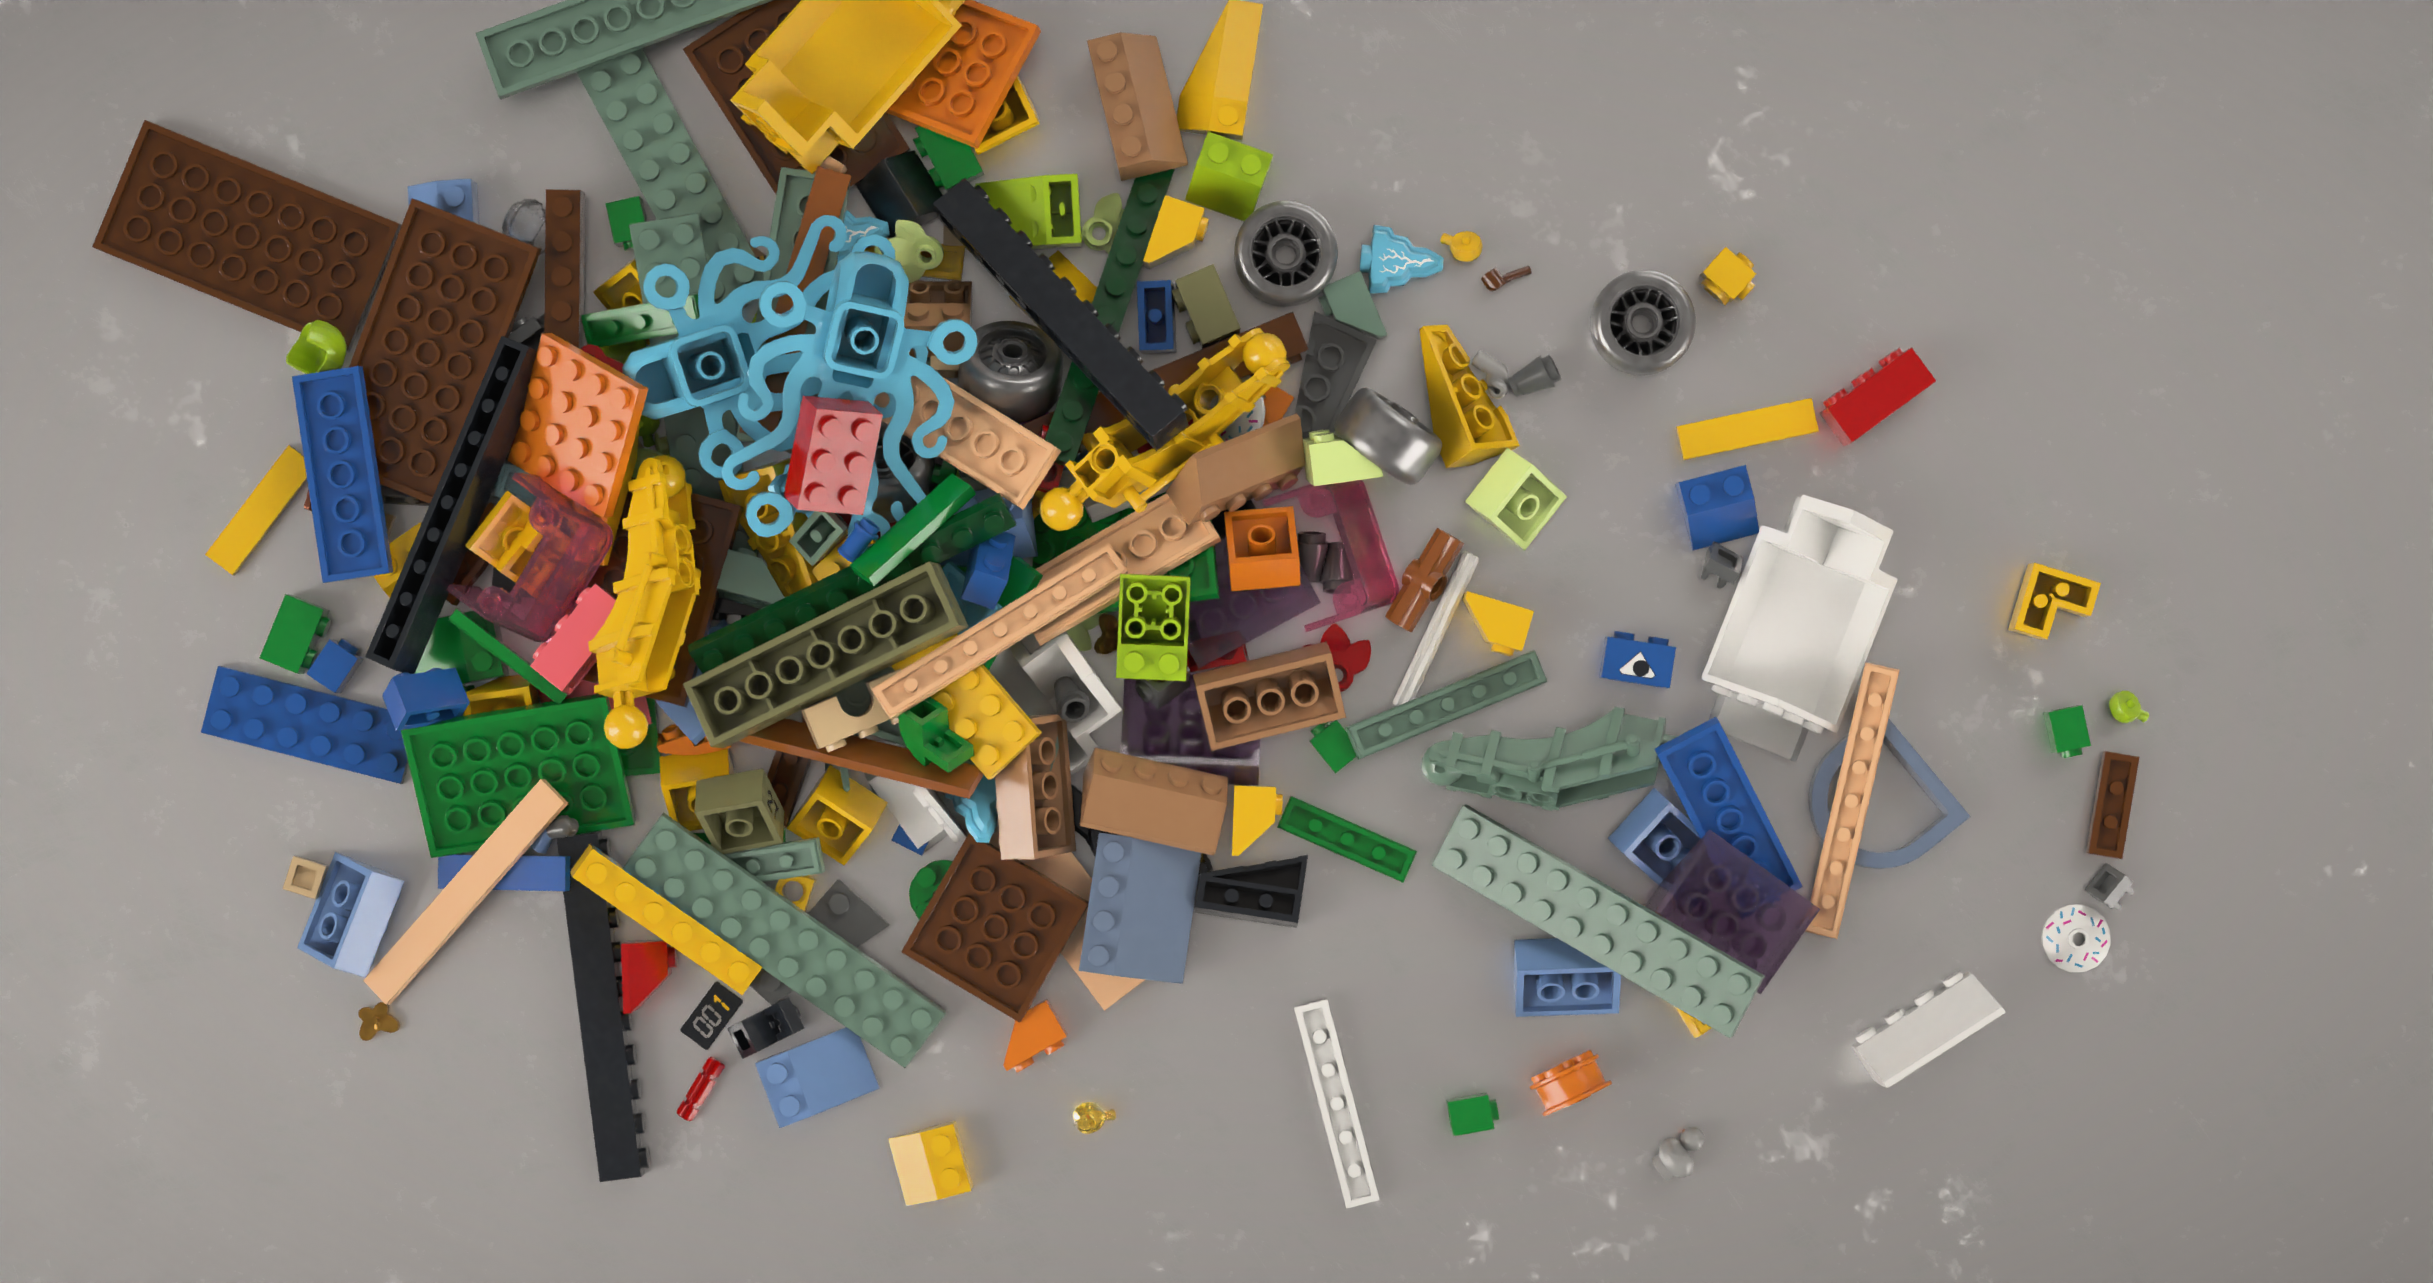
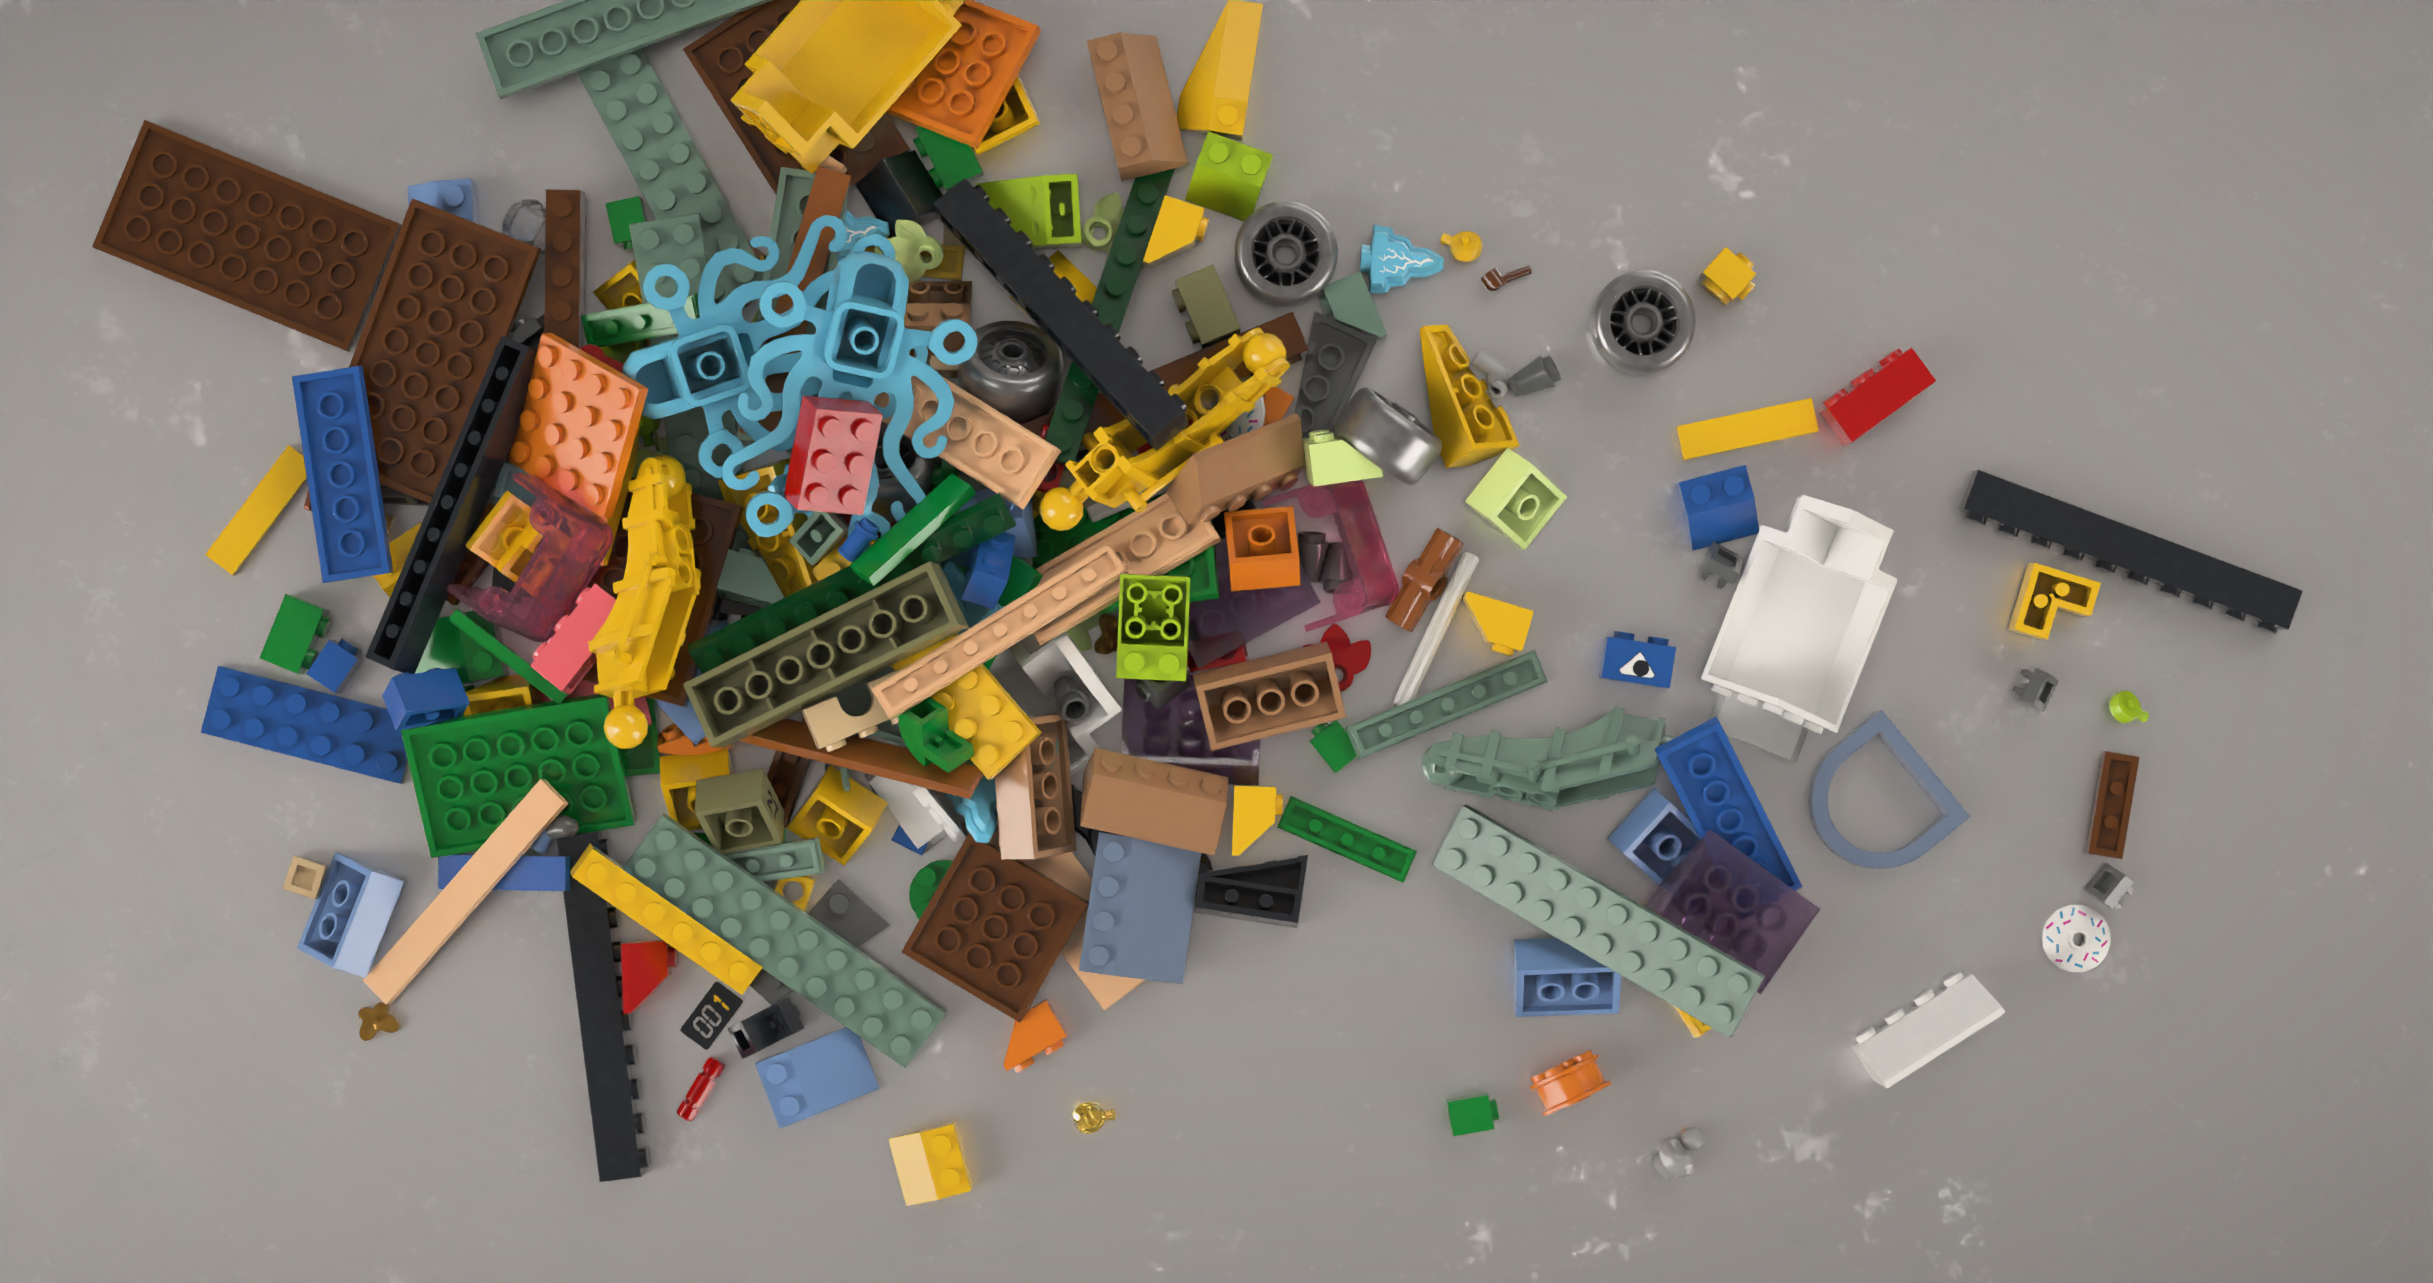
lime hair [286,320,347,374] -> none
blue brick [1137,280,1177,354] -> none
white plate [1294,998,1380,1209] -> none
light nougat tile [1803,662,1900,939] -> none
green brick [2043,705,2091,758] -> none
none -> black brick [1959,470,2303,634]
none -> dark grey tile [2013,668,2059,712]

